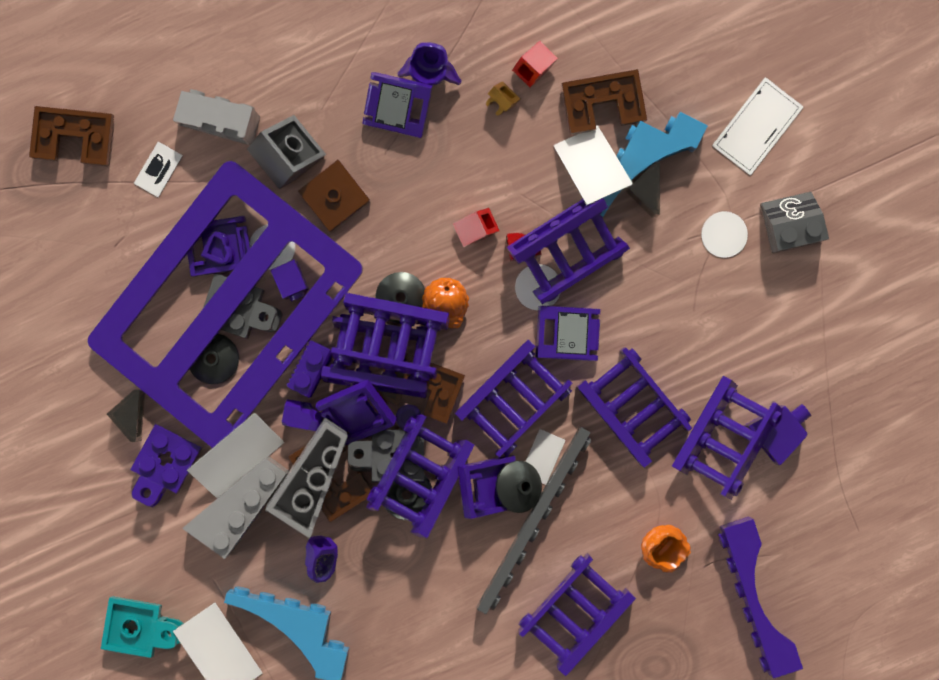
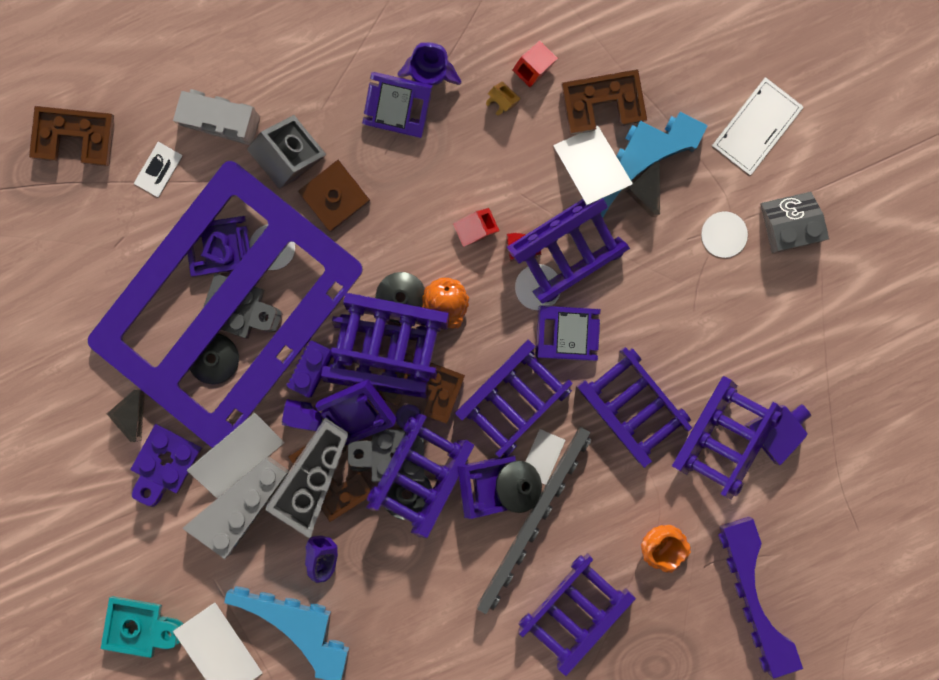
dark purple brick [270,260,309,302] -> none

